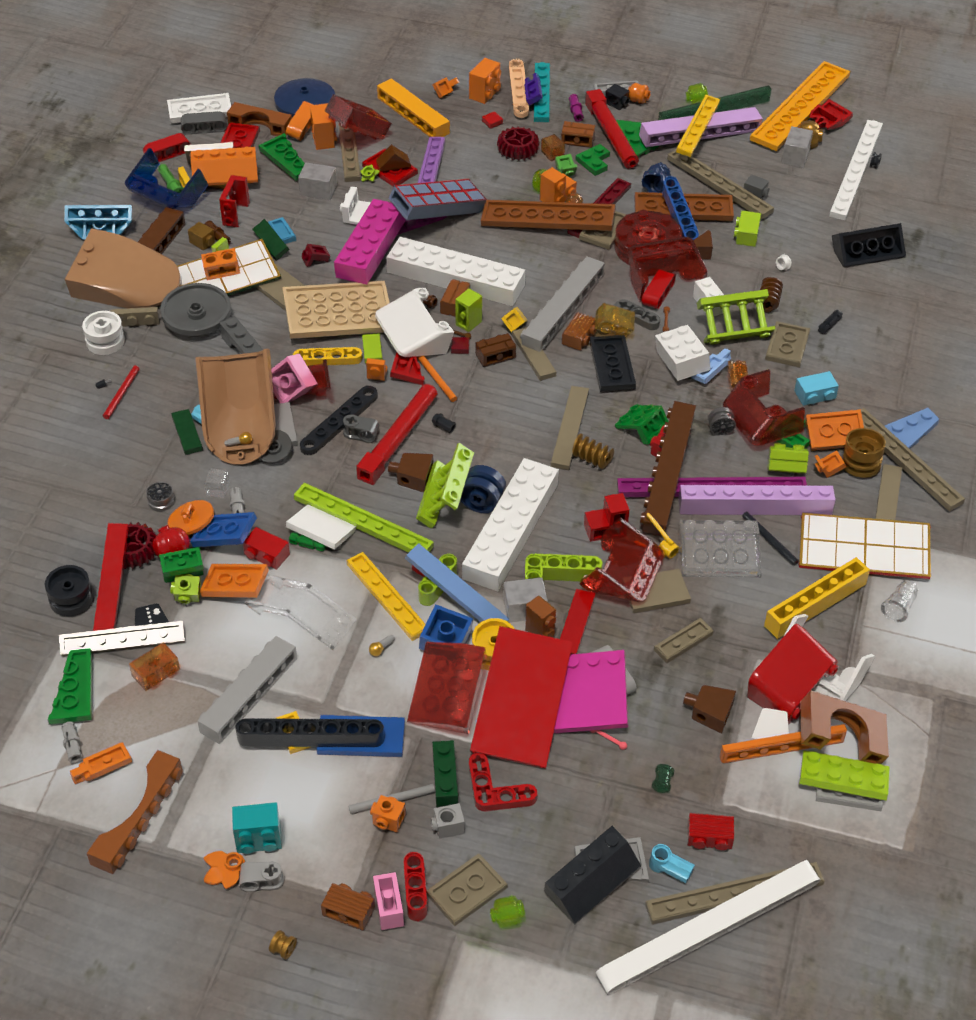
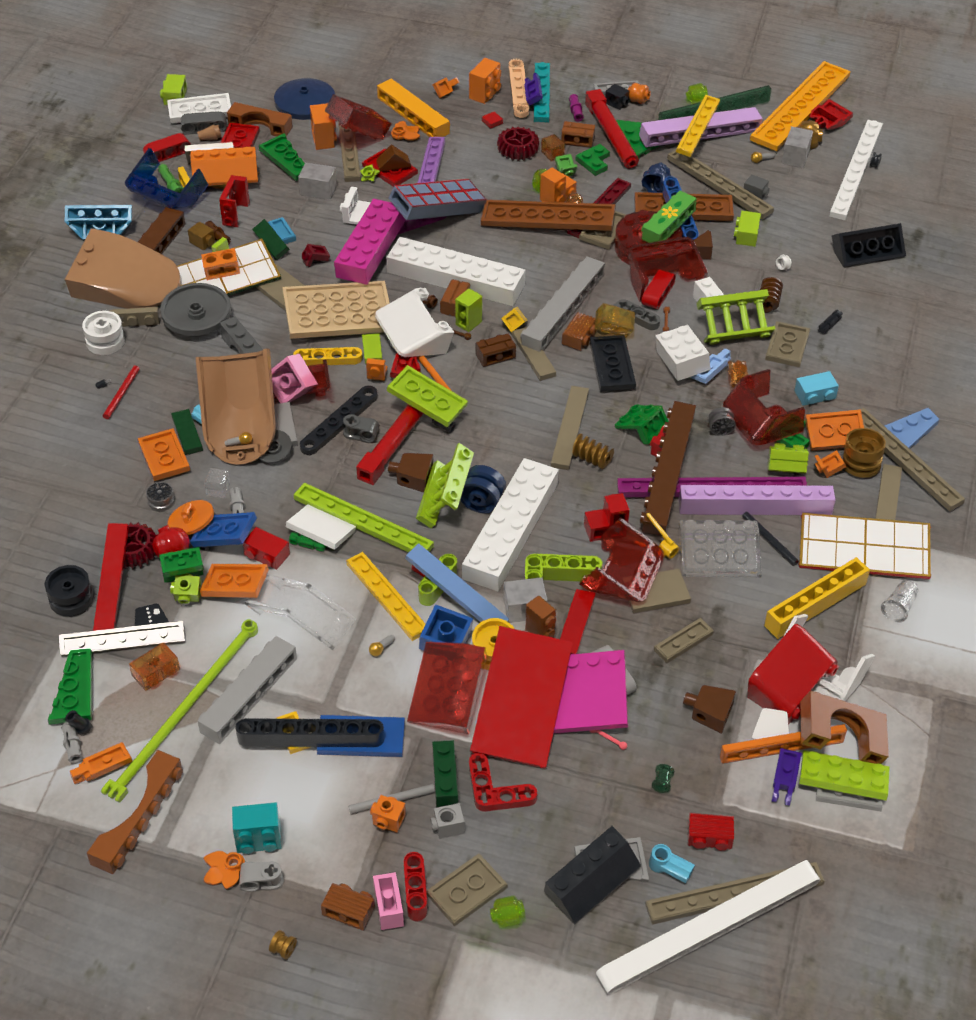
orange beam [286,101,313,141] -> none
dark red tile [451,337,469,354] -> none
none -> black pin [65,710,92,734]
none -> lime hinge [101,619,258,802]
none -> orange plate [138,428,190,481]
none -> lime brick [160,74,187,105]
none -> medium nougat cone [197,124,222,141]
none -> lime plate [387,365,468,427]
none -> orange plate [391,121,420,140]
none -> bright green brick [641,191,697,247]
none -> piece [751,152,774,163]
none -> dark purple hinge [771,748,802,806]

